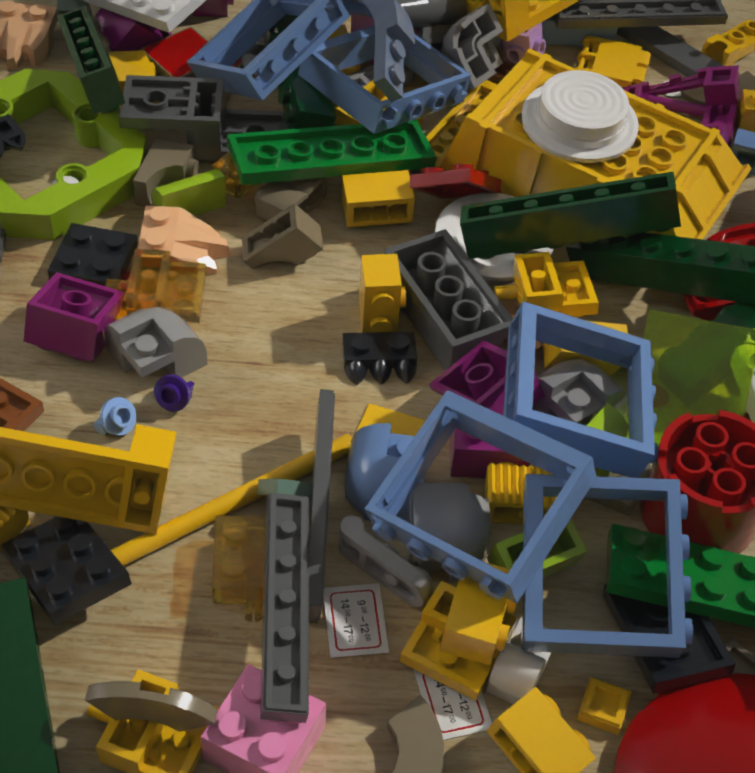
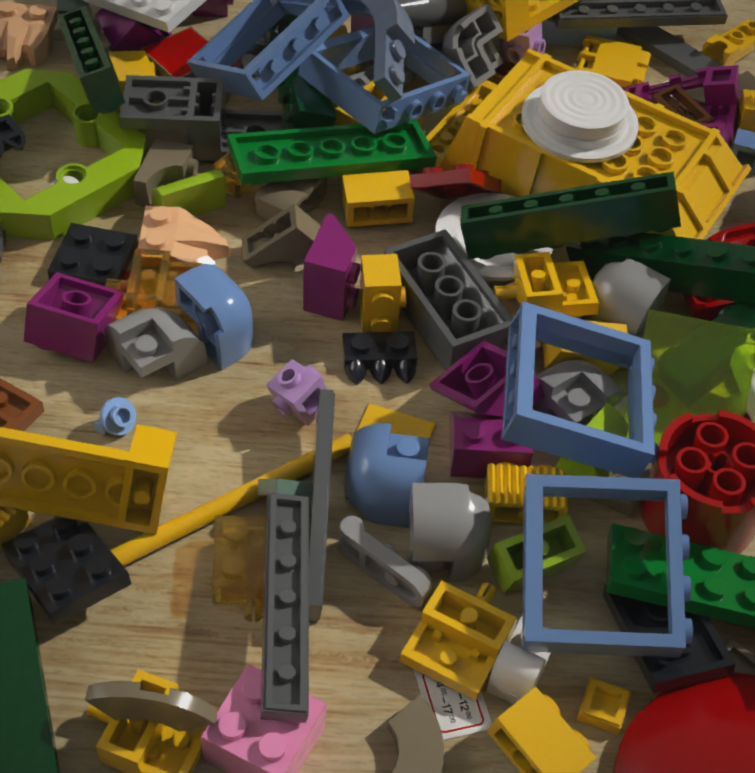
dark purple plate [154,374,194,412] -> none
white sticker [323,583,389,658] -> none
medium blue window [364,390,597,603] -> none
yellow brick [440,562,517,666] -> none
none -> medium blue brick [174,264,253,371]
none -> lavender brick [266,359,328,426]
none -> magenta slope [303,213,361,321]
none -> light grey brick [581,258,671,339]
none -> reddish brown tile [651,84,714,124]

